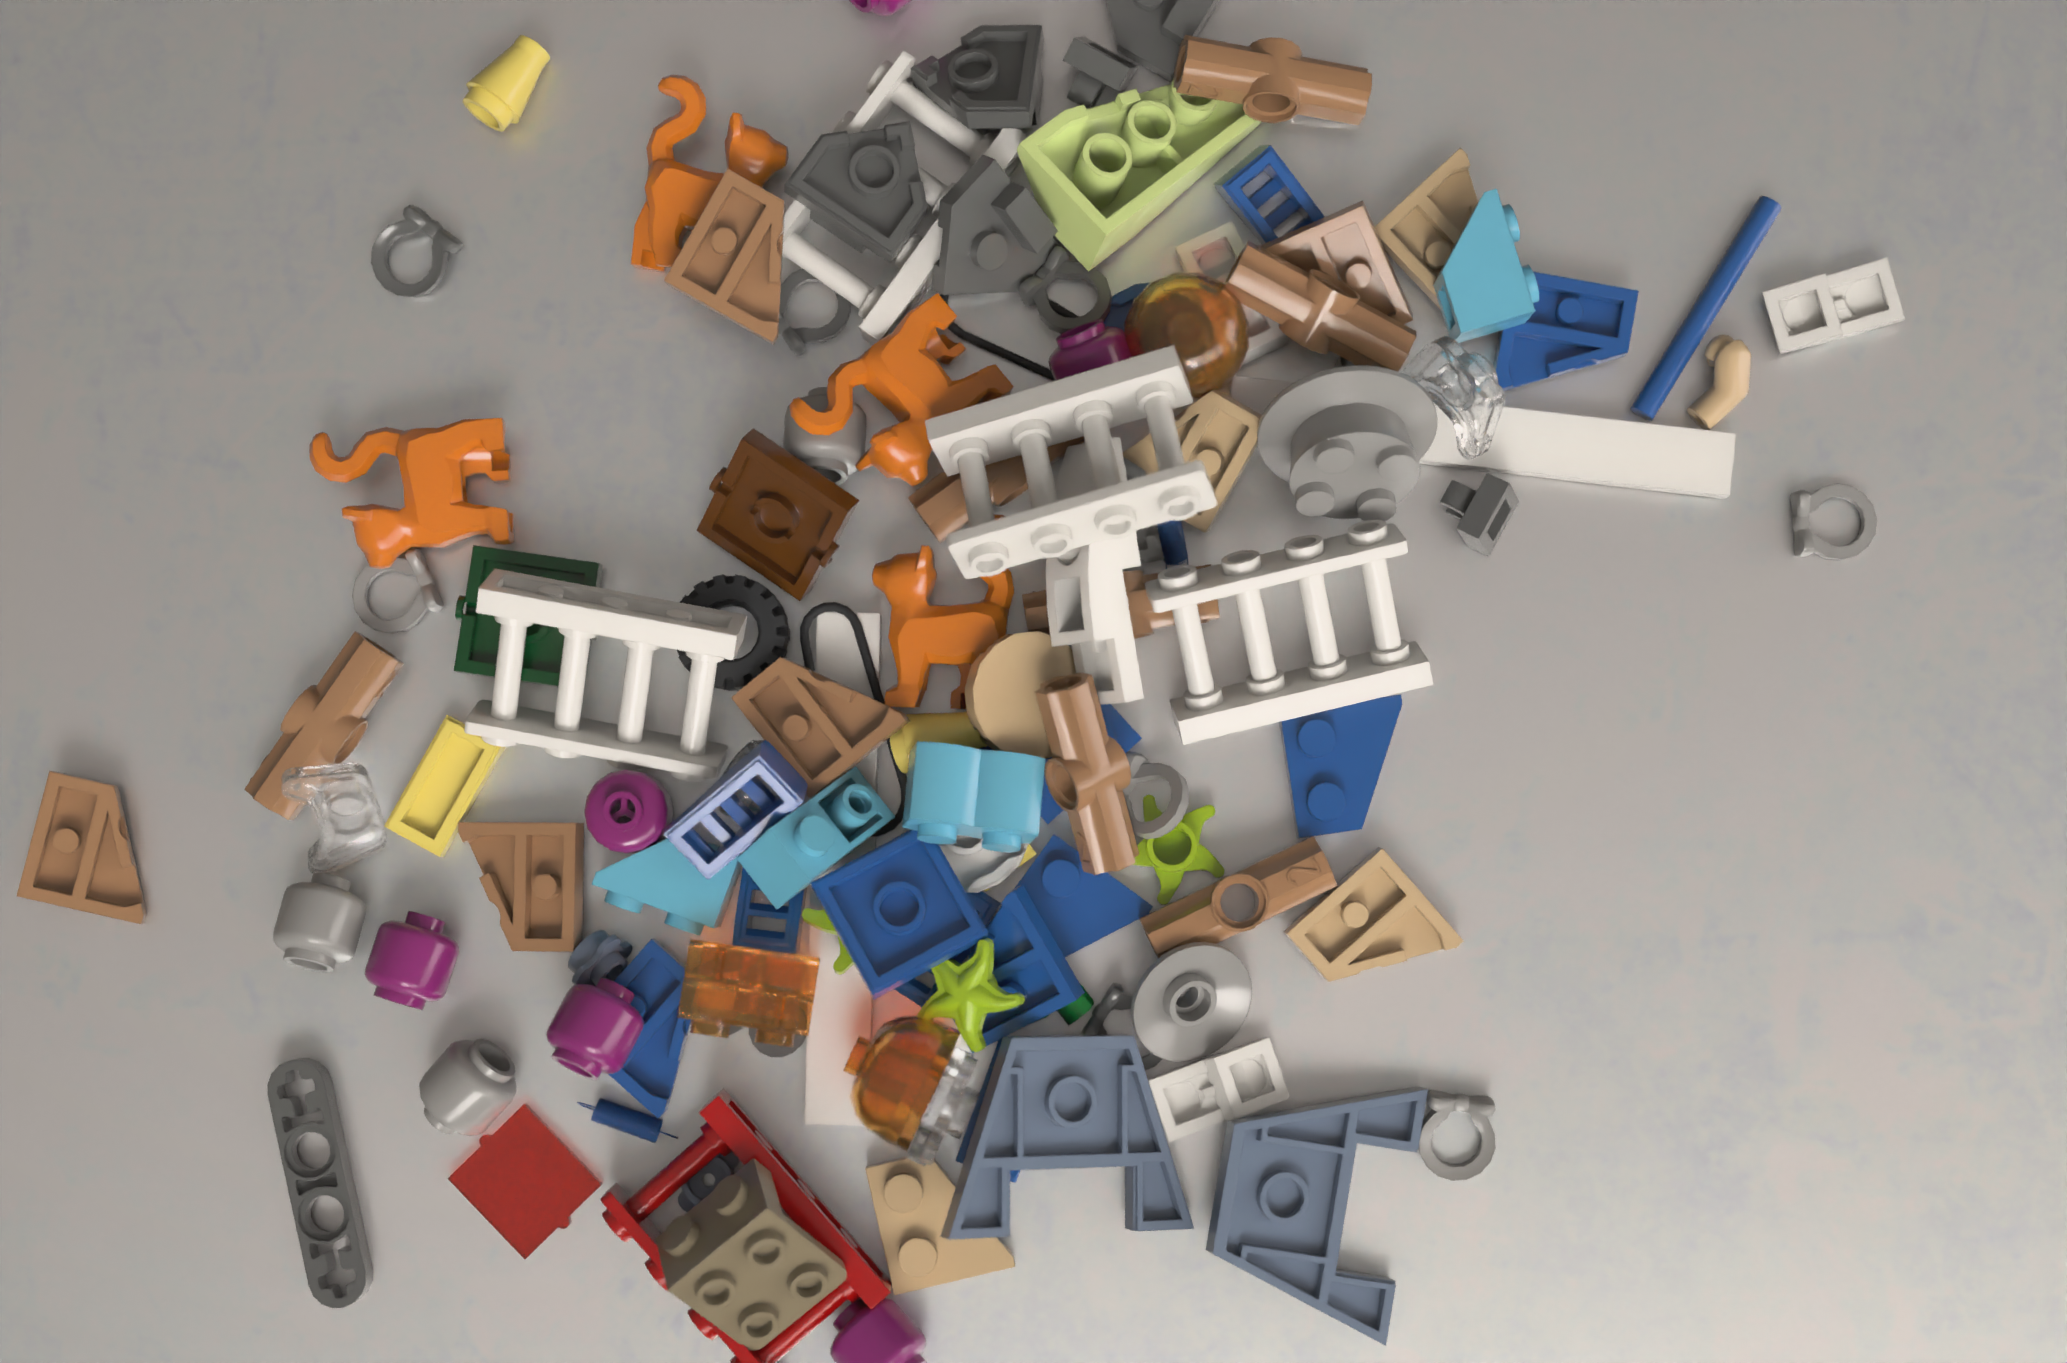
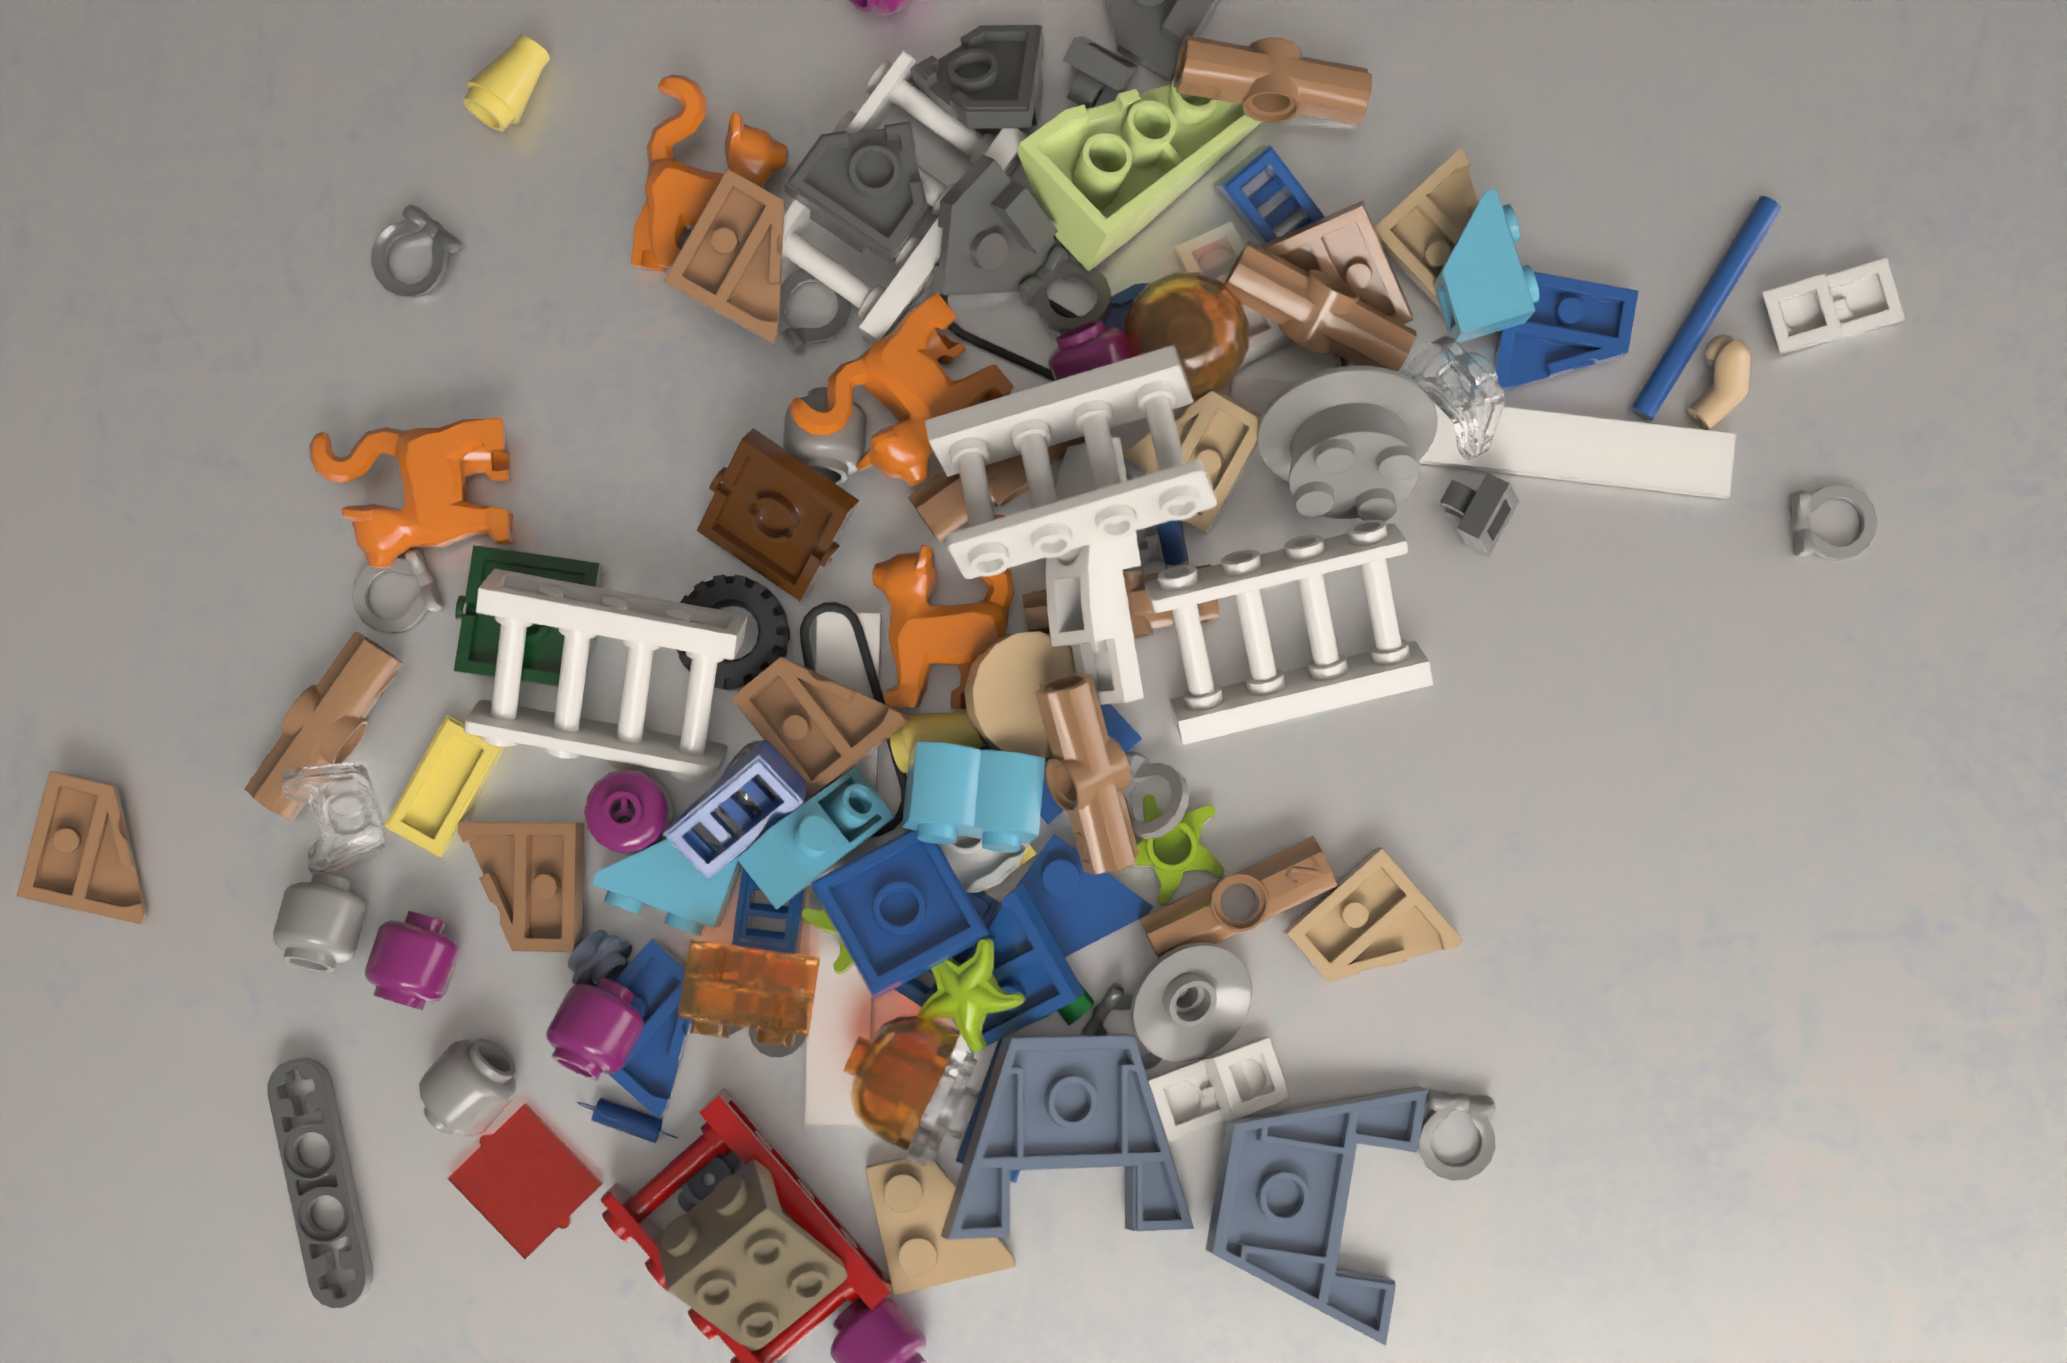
blue wing [1279,695,1403,839] -> none

